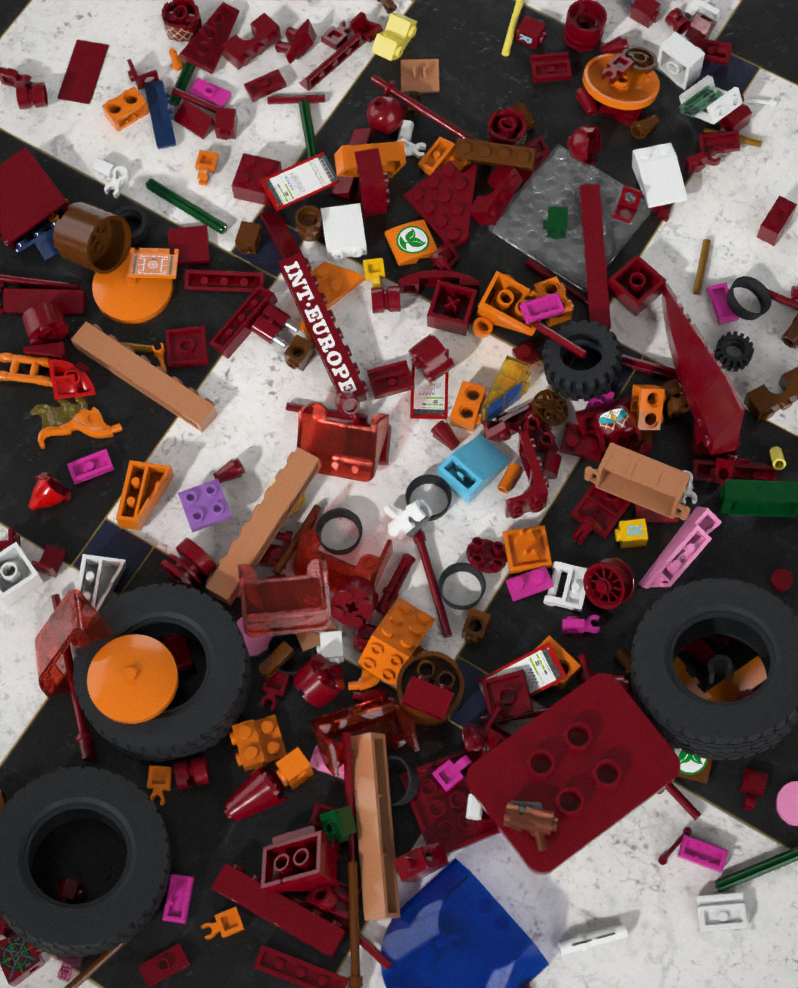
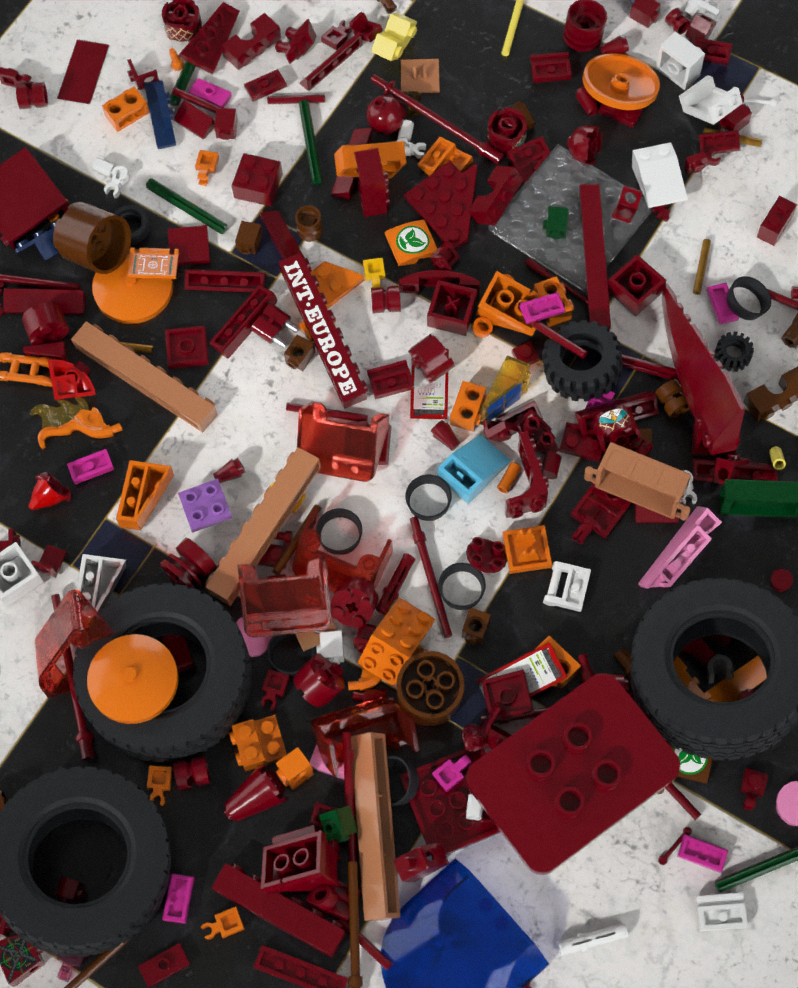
orange hand [152,343,167,372] -> none
reddish brown bar [259,641,295,679] -> none
sticker [260,152,340,211] -> none
white panel [321,203,367,260] -> none
dark red piece [335,391,361,425] -> none
white piece [384,499,433,540] -> none
dark red brick [402,675,454,722] -> none
reddish brown brick [454,137,537,172] -> none
copper piece [503,801,558,852] -> none
dark pink plate [505,566,554,602] -> none
dark red brick [516,15,547,49] -> none
reddish brown wheel [531,389,568,427] -> none
dark pink plate [561,615,600,634] -> none
dark red wheel [583,557,636,609] -> none
dark red plate [601,53,634,84] -> none
yellow brick [615,518,648,549] -> none
reddish brown wheel [622,46,657,74] -> none
reddish brown cone [630,114,659,139] -> none
orange brick [630,384,666,430] -> none
clear green tile [679,86,721,118] -> none

